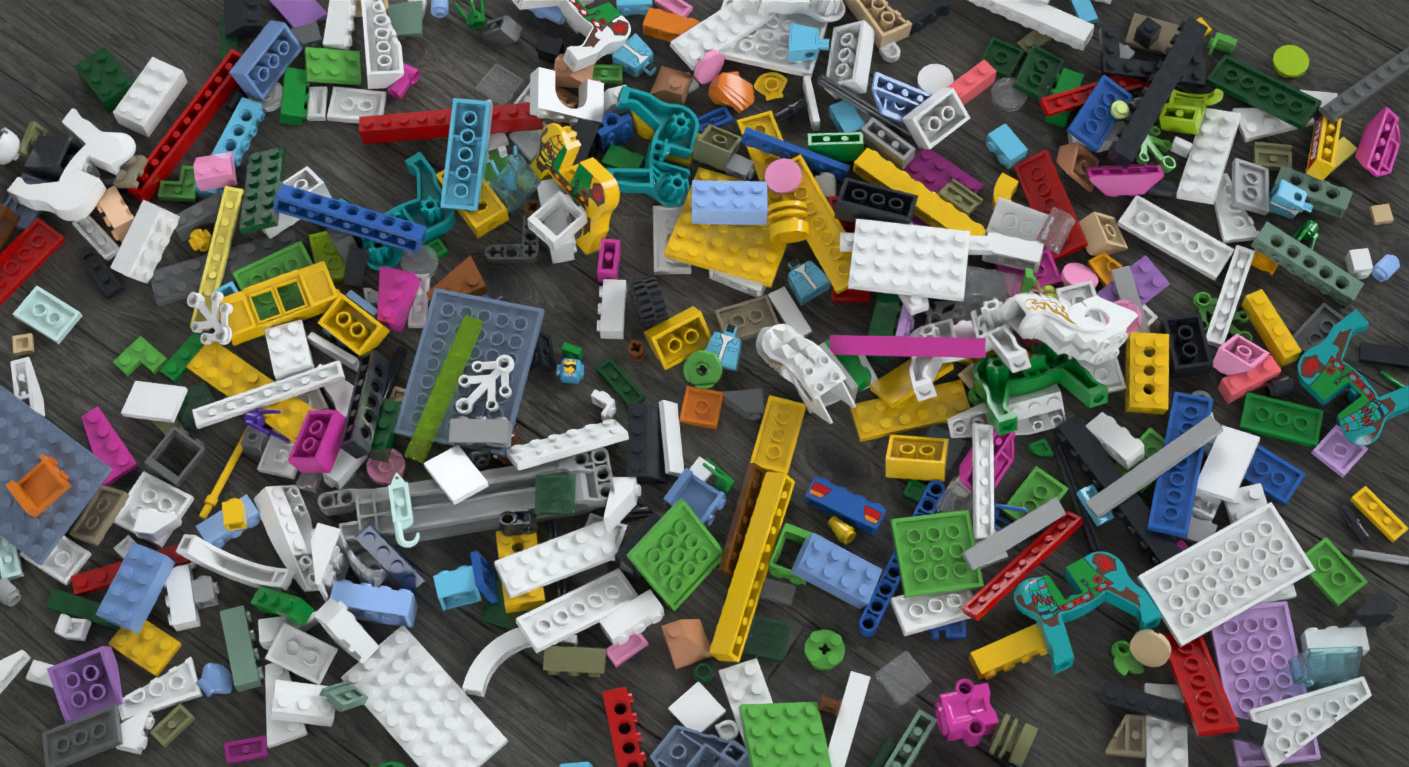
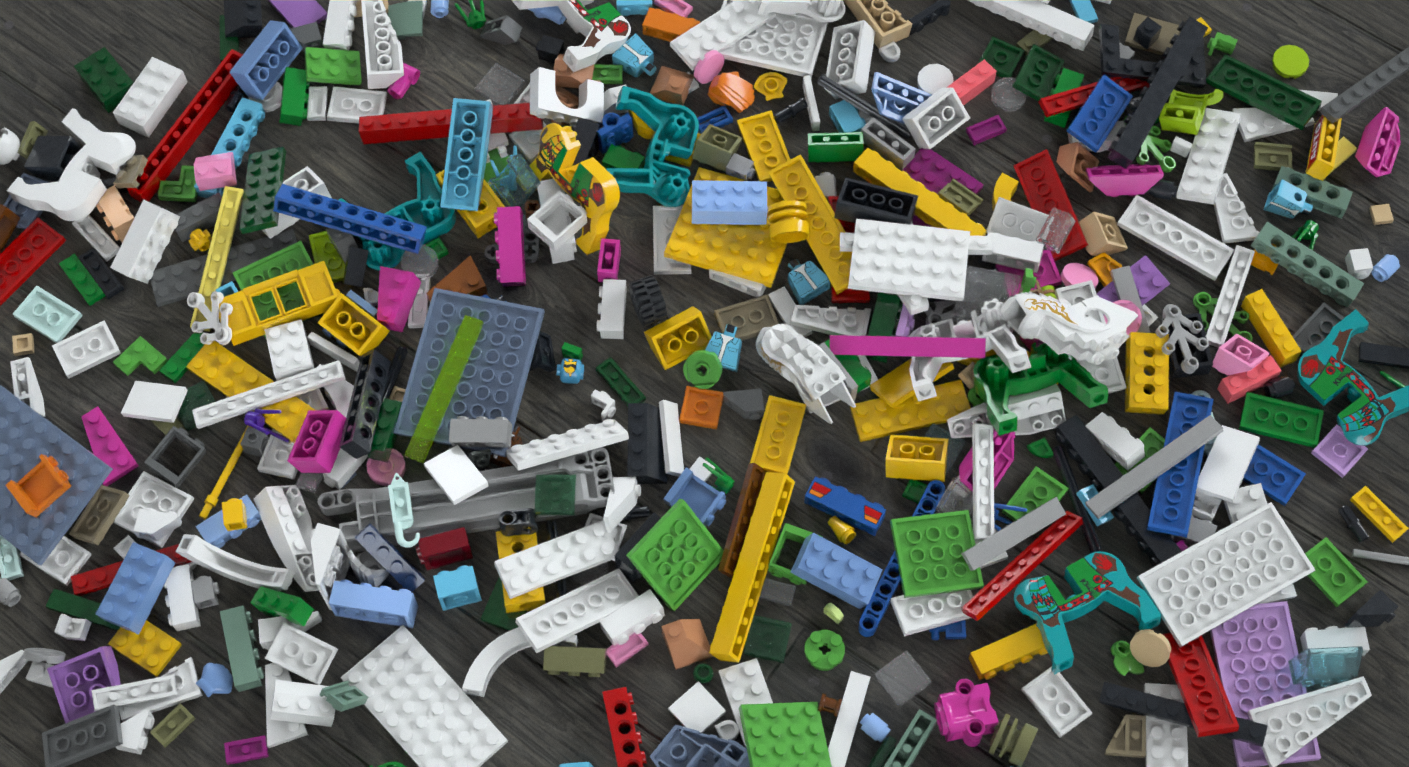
white wedge [314,597,379,664] -> none
white plant [456,355,515,415] -> none
blue tile [470,550,499,604] -> none
reddish brown bush [627,340,645,363] -> none
blue plate [740,127,850,181] -> none
bright pink tile [765,158,802,195] -> none
medium azure torso [788,23,829,62] -> none
medium azure brick [986,123,1028,169] -> none
yellowish green plate [1111,101,1129,119] -> none
light grey plate [1232,158,1269,216] -> none
none -> light grey tile [24,648,66,664]
none -> white plate [52,320,121,379]
none -> green plate [59,253,105,306]
none -> white tile [91,675,178,711]
none -> dark red window [416,527,473,570]
none -> dark pink brick [494,206,526,287]
none -> white wing [790,305,871,336]
none -> yellowish green tile [823,603,844,624]
none -> light blue brick [860,713,891,742]
none -> magenta tile [966,115,1007,145]
none -> white tile [1021,666,1092,738]
none -> light grey plant [1155,304,1209,374]

